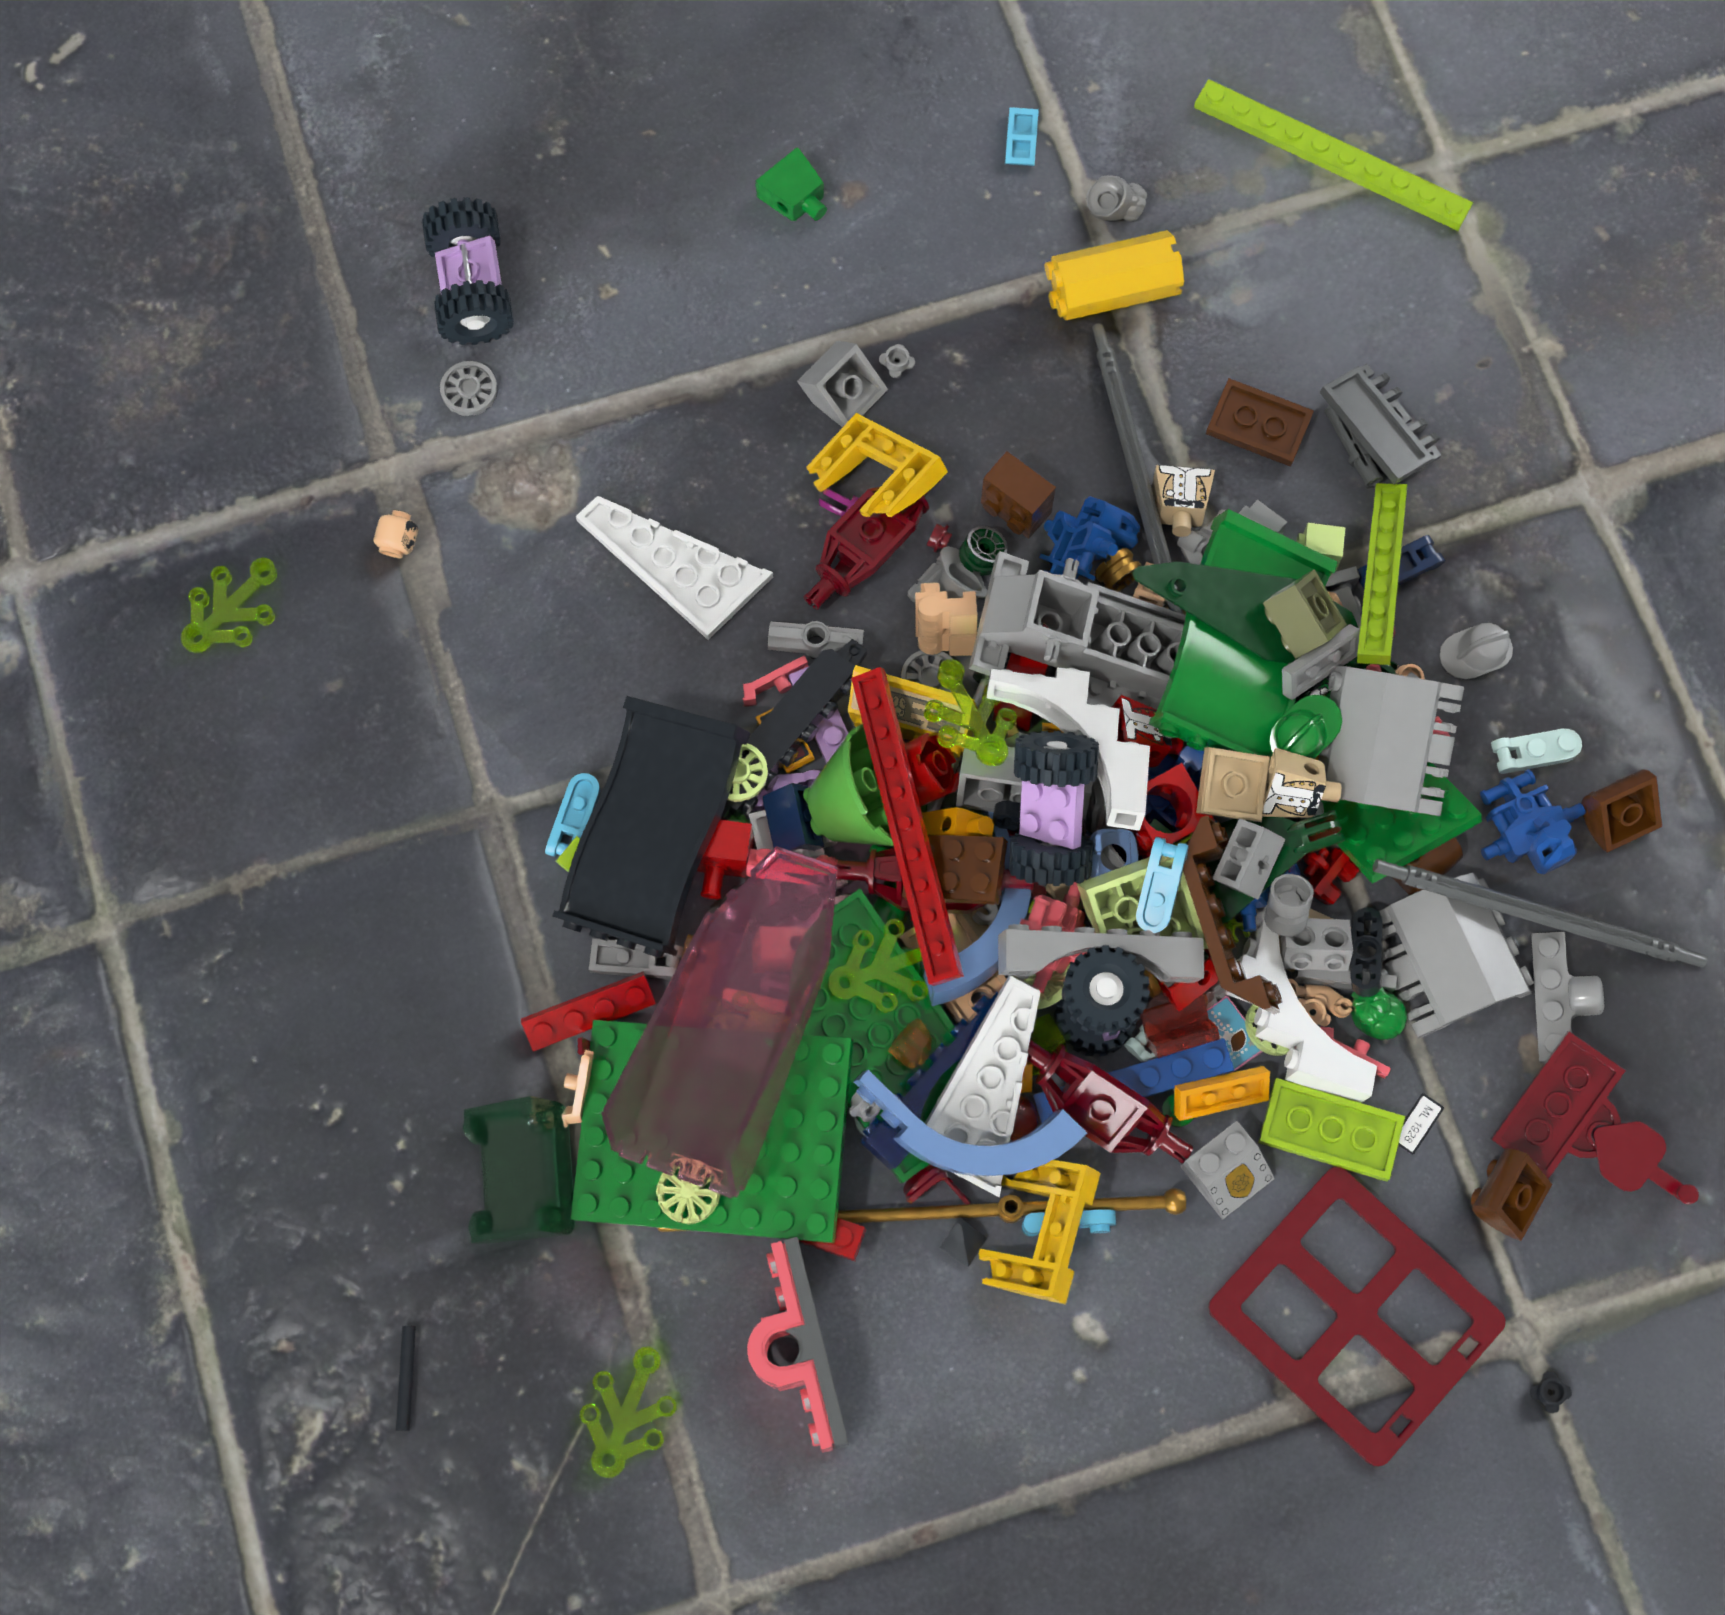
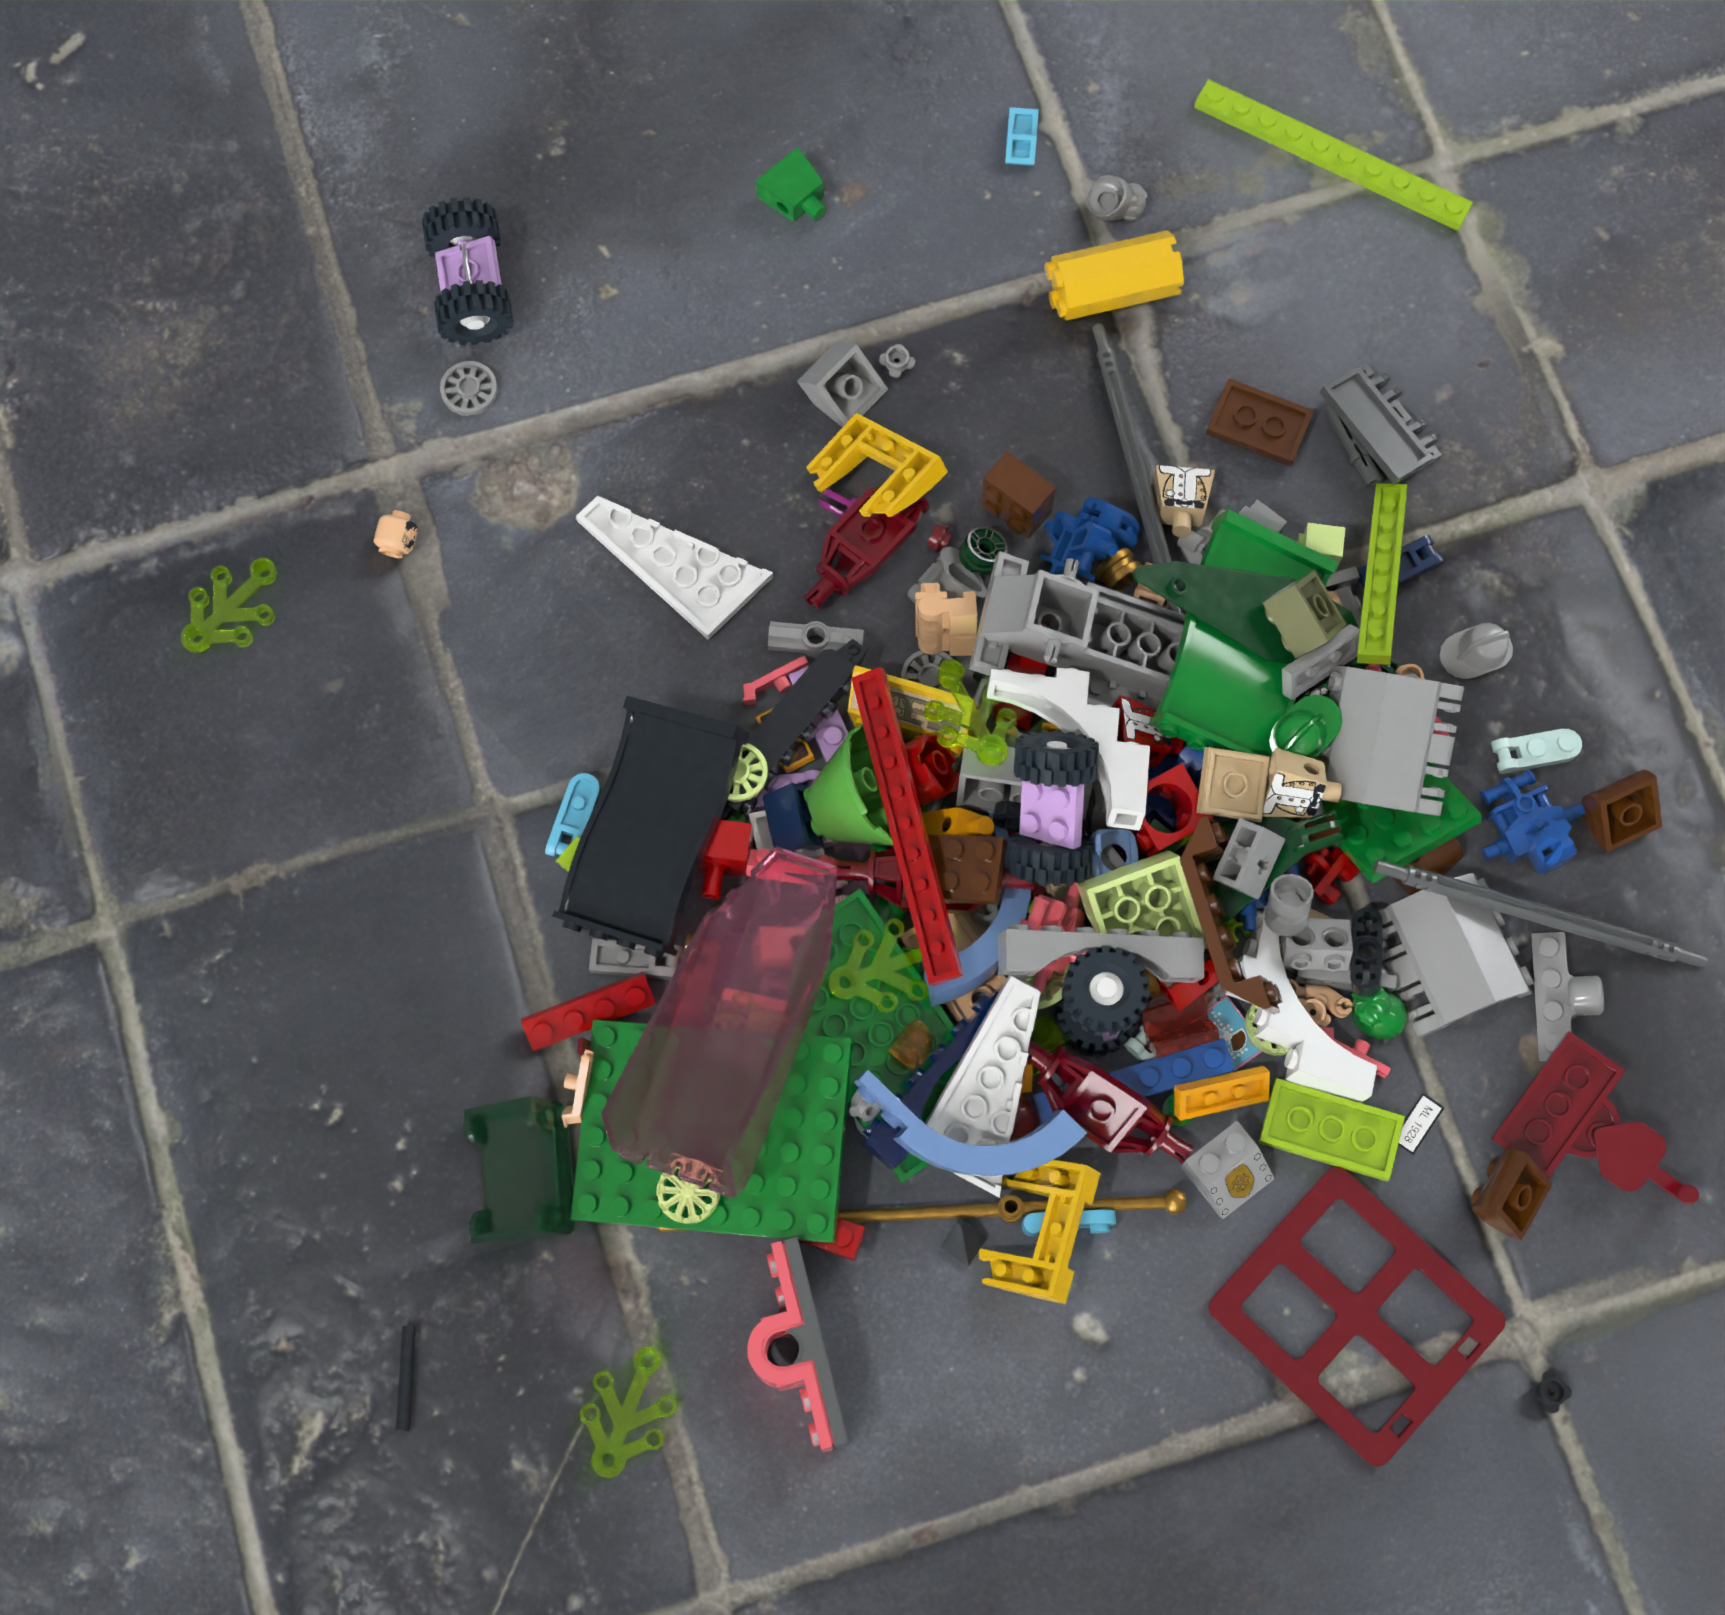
dark red piece [903,1164,971,1205] -> none
medium azure plate [1136,837,1189,933] -> none

